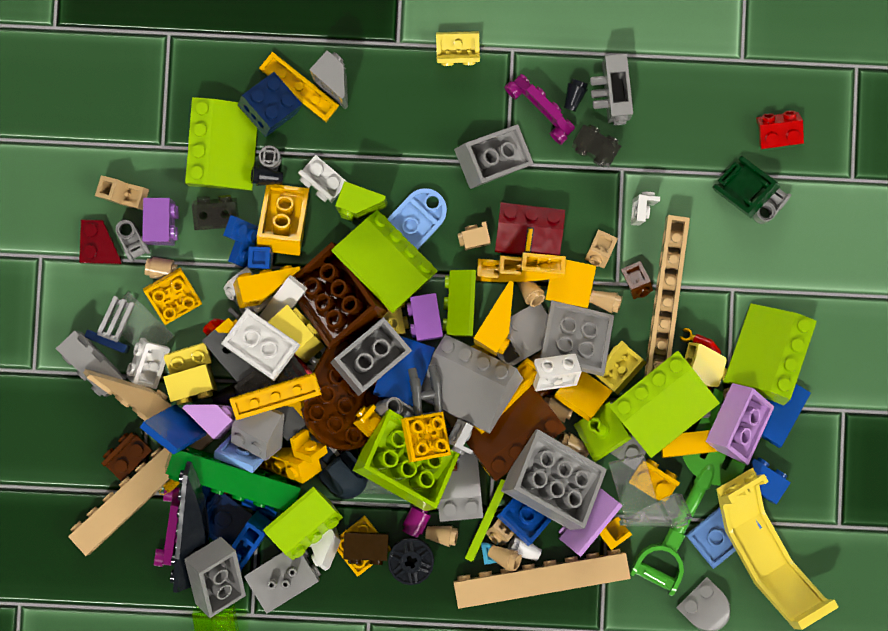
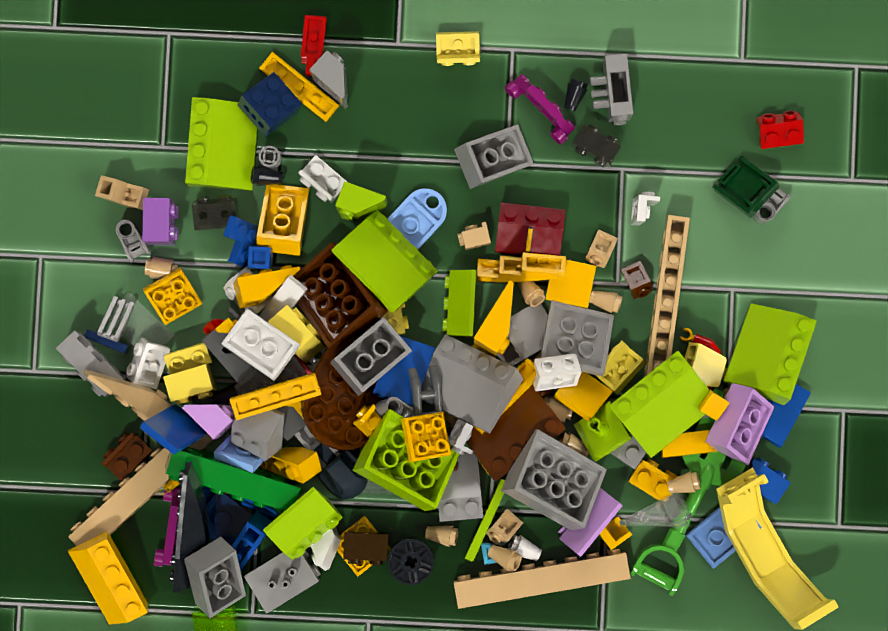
dark red wing [79,220,122,264] -> none
yellow bracket [290,429,328,464] -> none
magenta brick [402,506,431,538] -> none
medium lavender brick [407,293,443,342] -> none
blue plate [496,498,552,546] -> none
clear piece [609,454,659,517] -> none
light grey slope [676,577,730,631] -> none
none -> yellow slope [68,531,148,625]
none -> red hinge [301,15,327,76]
none -> tan cone [667,471,701,494]
none -> yellow tile [698,390,730,421]

